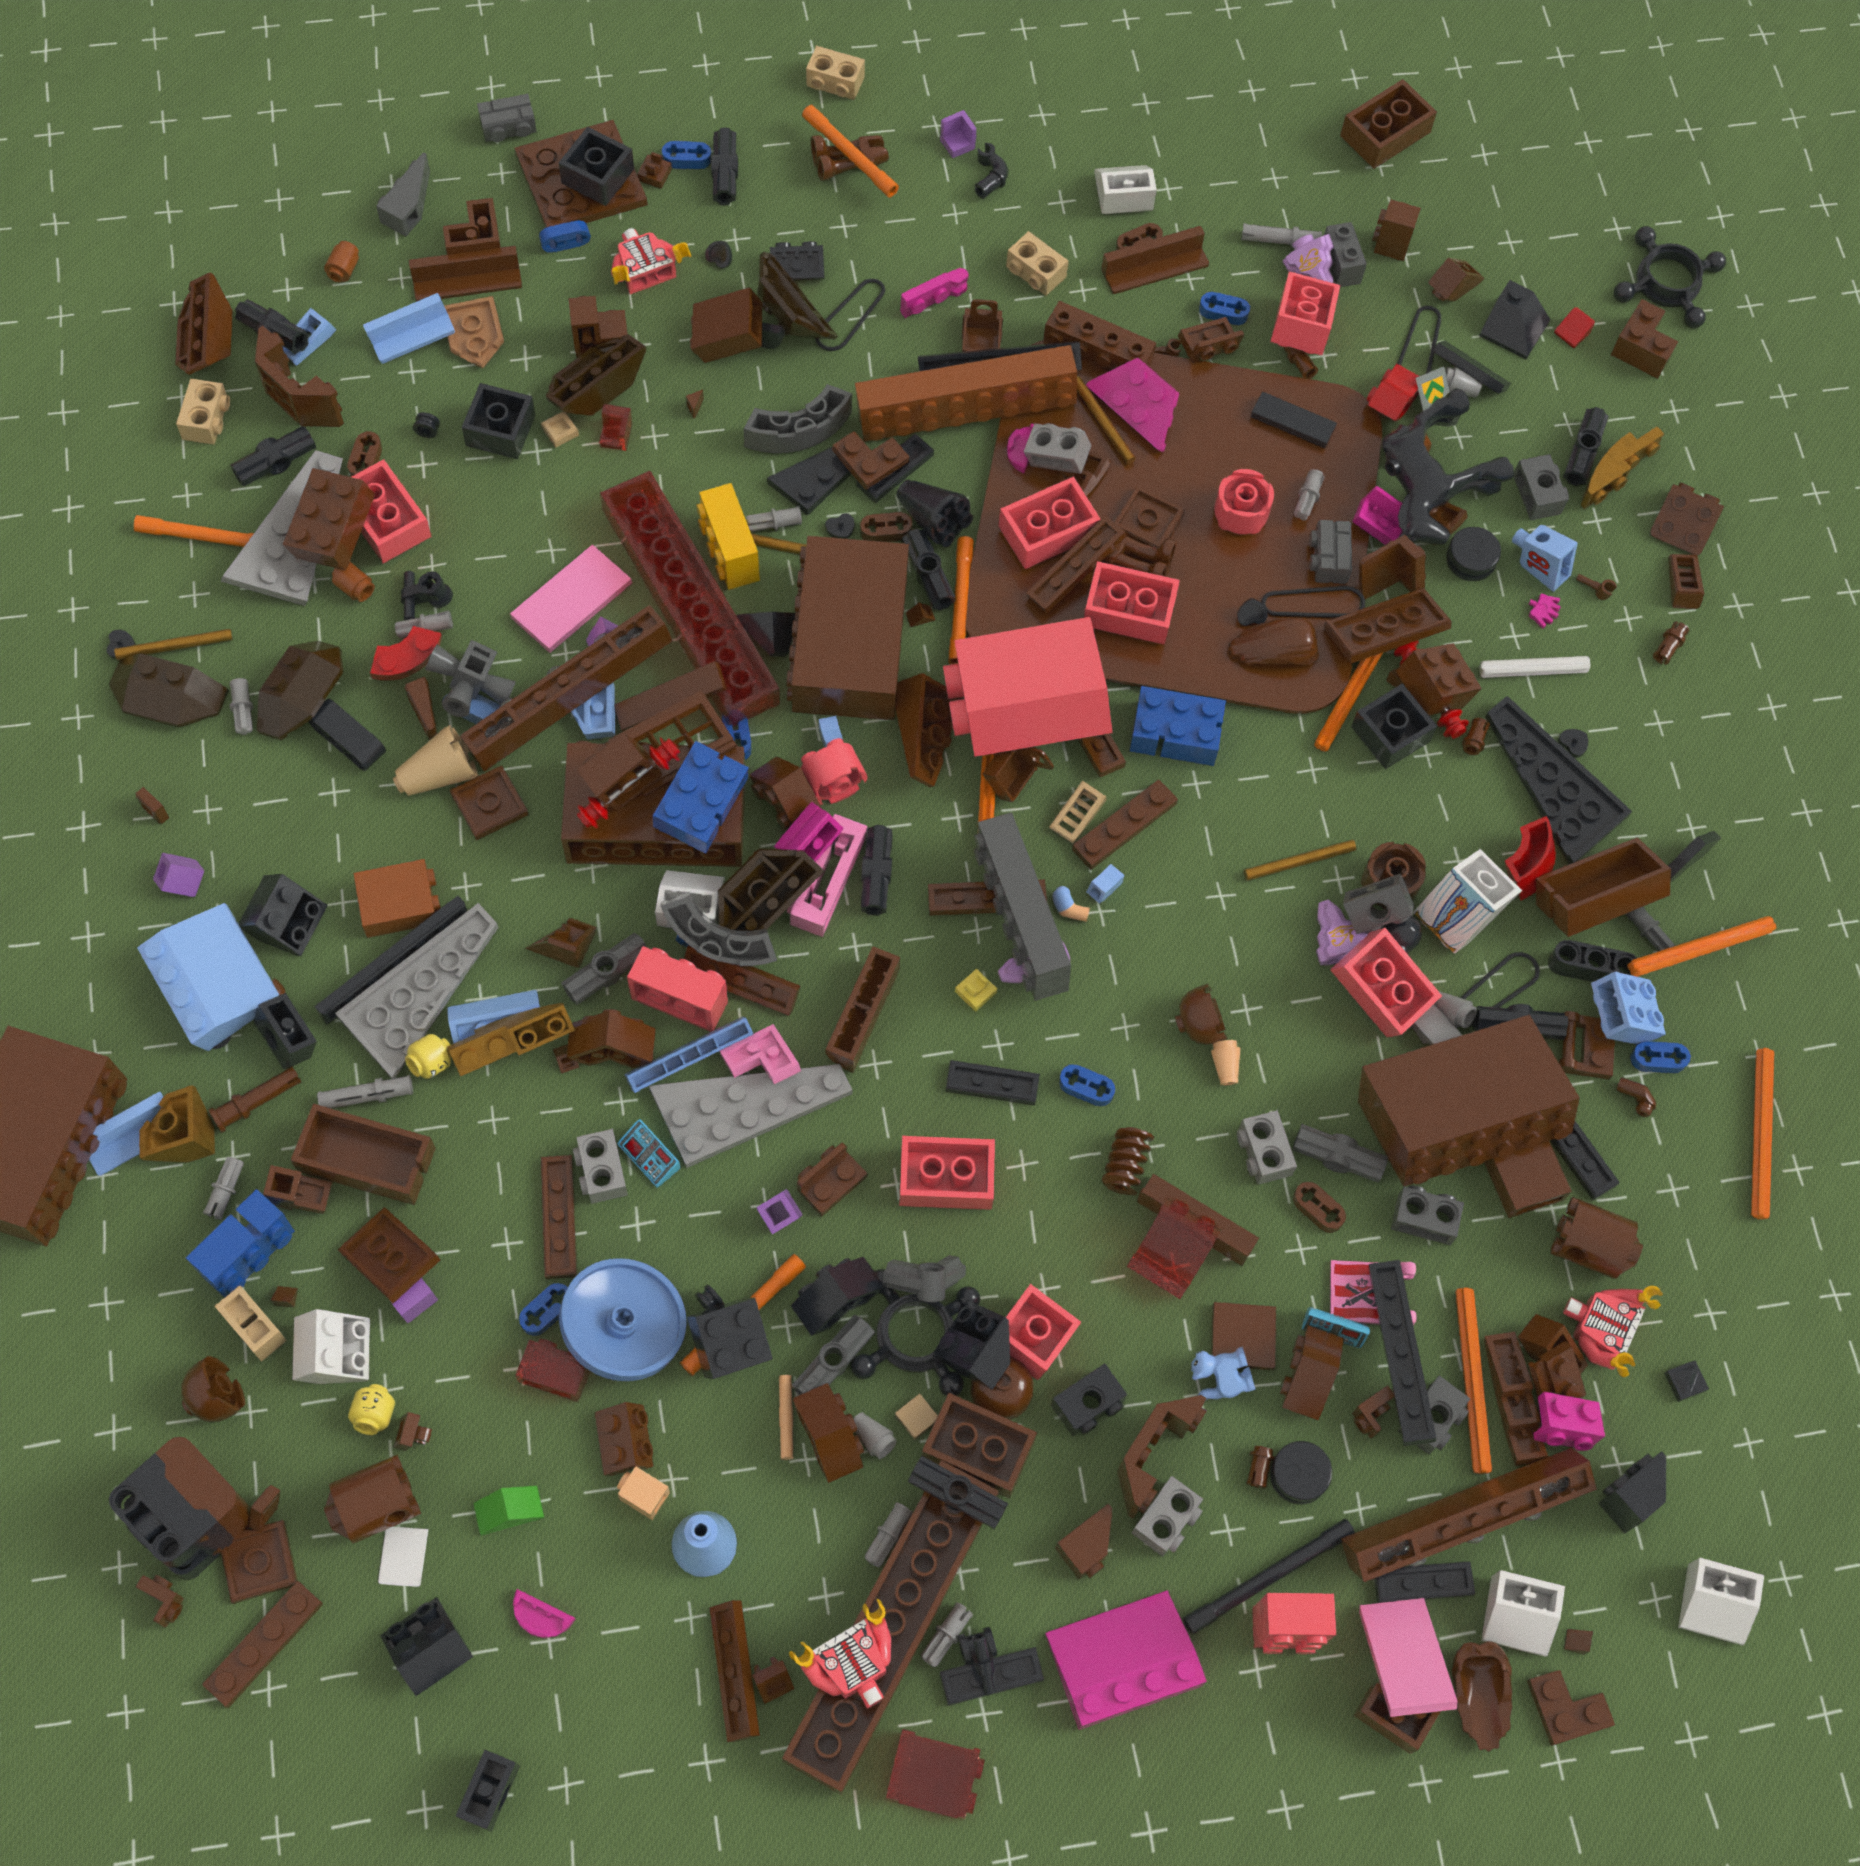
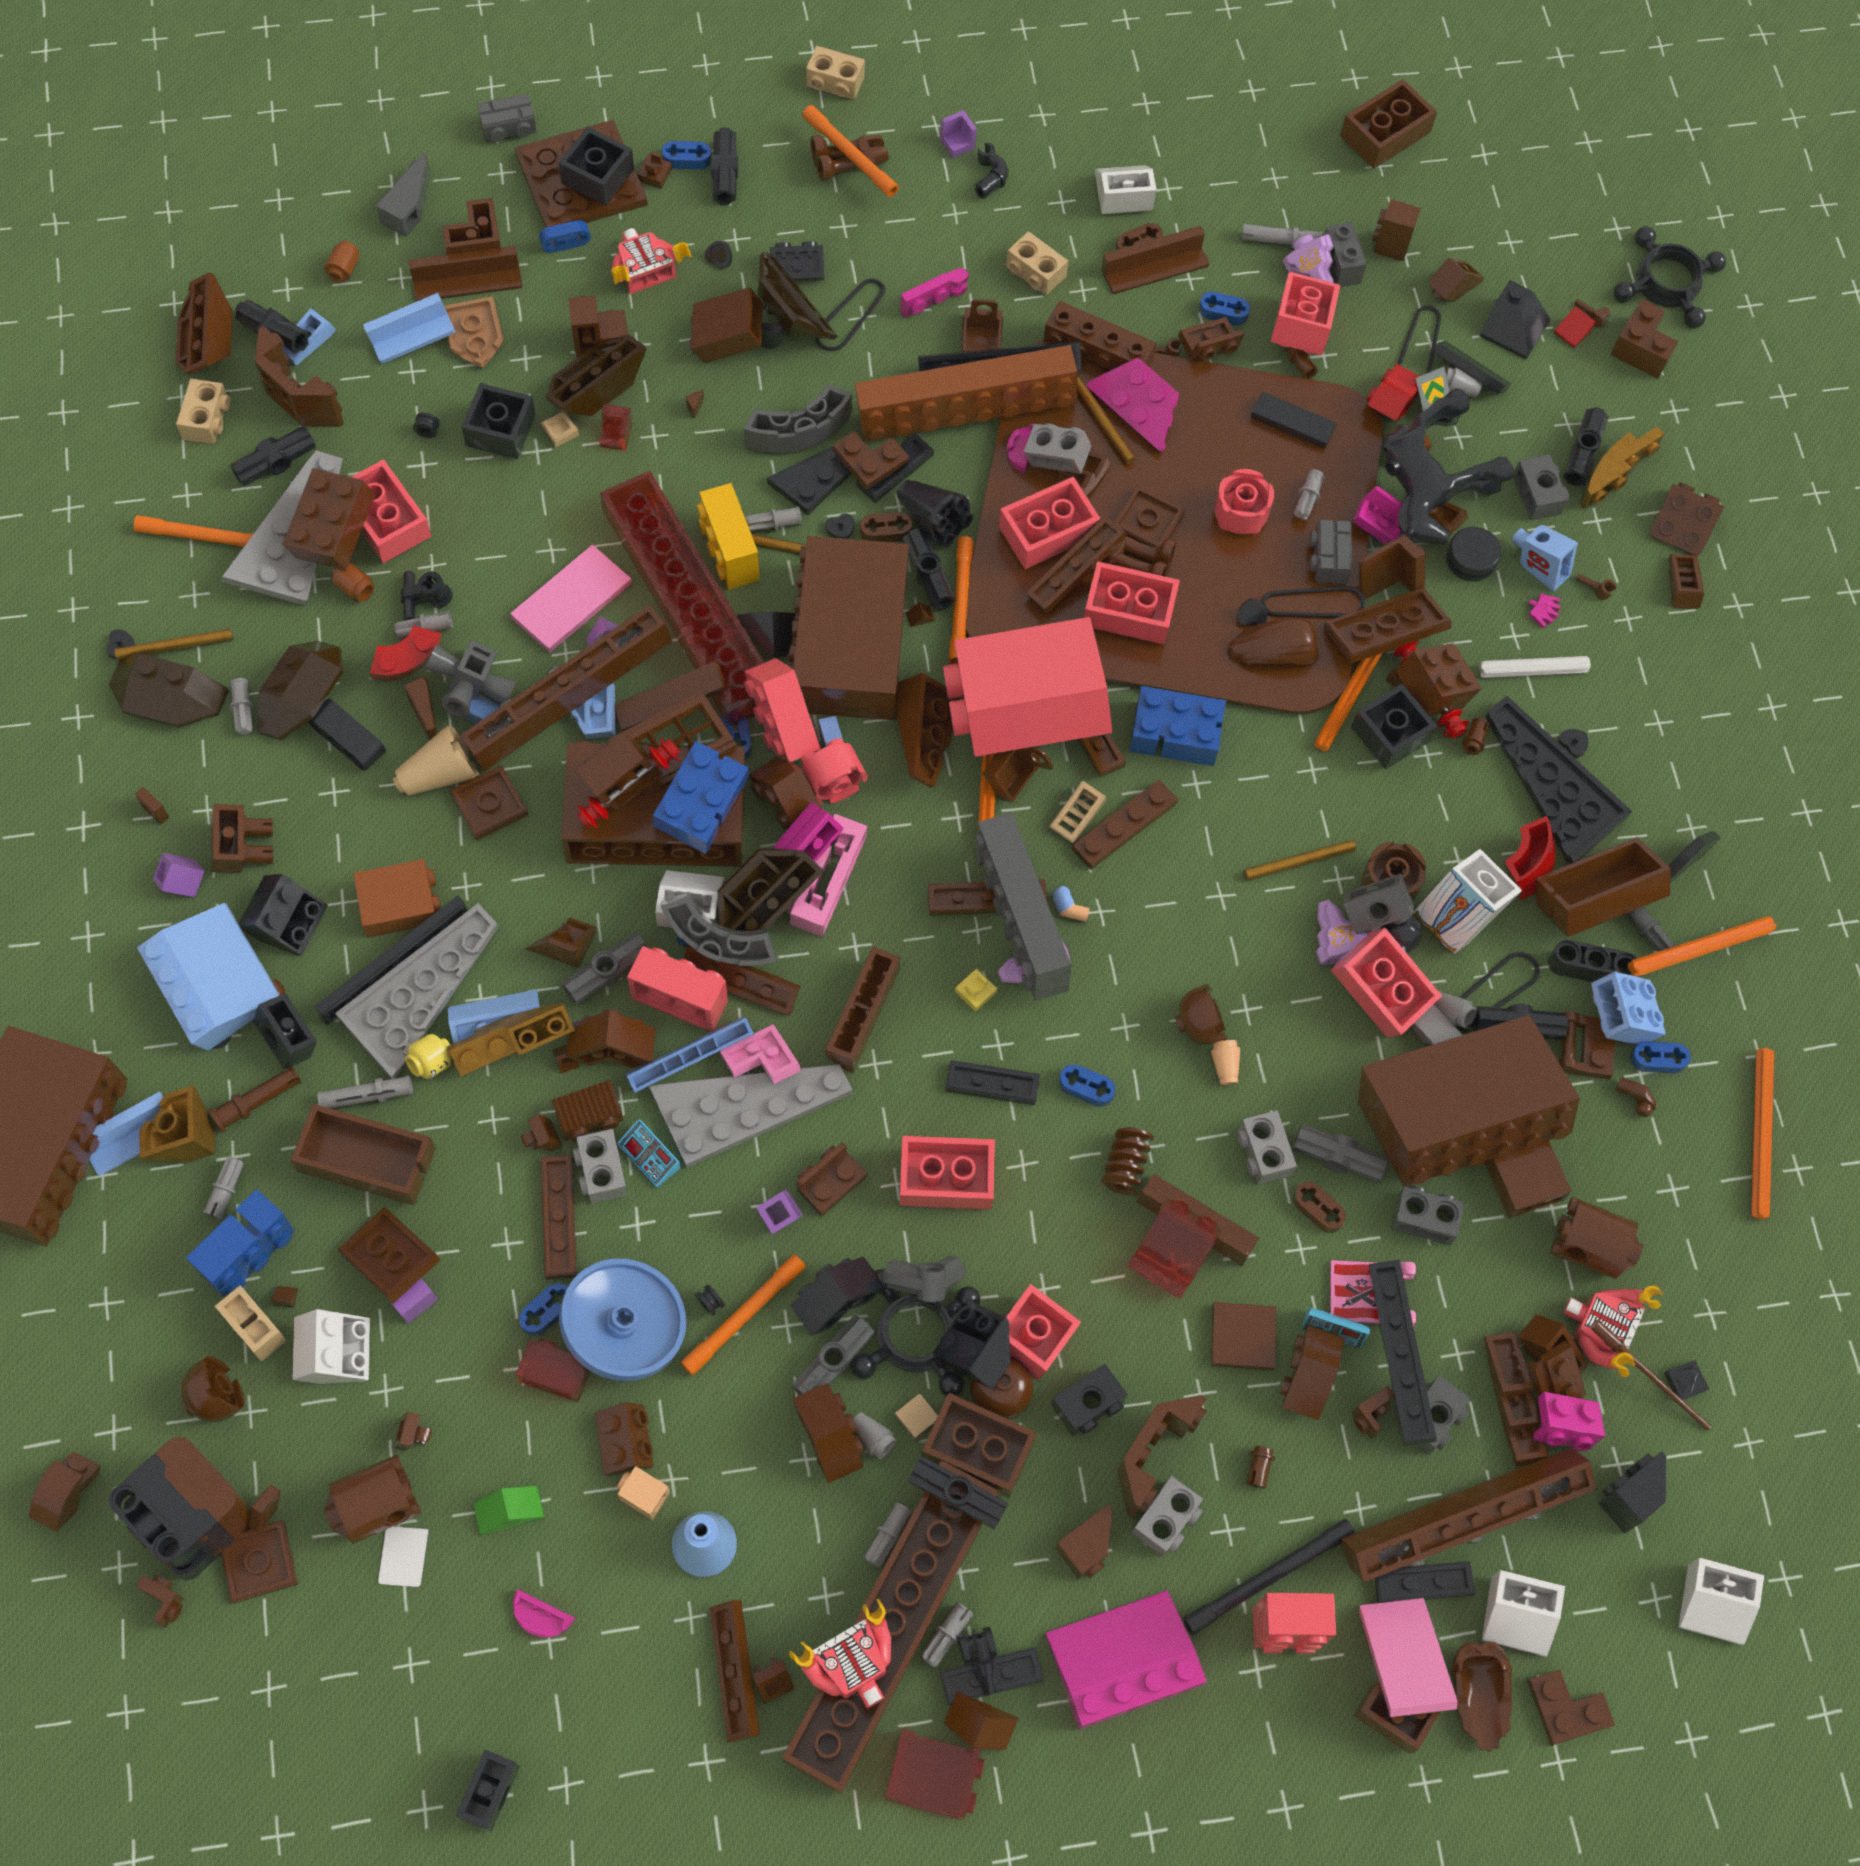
reddish brown plate [202,1581,323,1708] -> none
reddish brown brick [263,1165,332,1214] -> none
reddish brown beam [347,431,382,477] -> none
light yellow head [348,1384,395,1435] -> none
black slope [380,1597,473,1696] -> none
black brick [687,1298,773,1379] -> none
light nougat piece [779,1375,794,1460] -> none
black piece [861,825,893,916] -> none
light blue piece [1086,864,1124,904] -> none
light blue animal [1191,1347,1256,1400] -> none
black head [1270,1441,1332,1505] -> none
orange axle [1455,1287,1492,1474] -> none
black tile [1550,1121,1620,1200] -> none
reddish brown piece [1564,1629,1593,1655] -> none
reddish brown pin [1653,621,1689,665] -> none
none -> reddish brown brick [29,1452,101,1532]
none -> reddish brown brick [211,804,273,873]
none -> reddish brown tile [521,1114,562,1152]
none -> reddish brown brick [552,1080,624,1142]
none -> coral brick [744,658,821,763]
none -> reddish brown slope [944,1691,1018,1750]
none -> reddish brown hand [1575,299,1610,326]
none -> reddish brown piece [1590,1319,1711,1430]

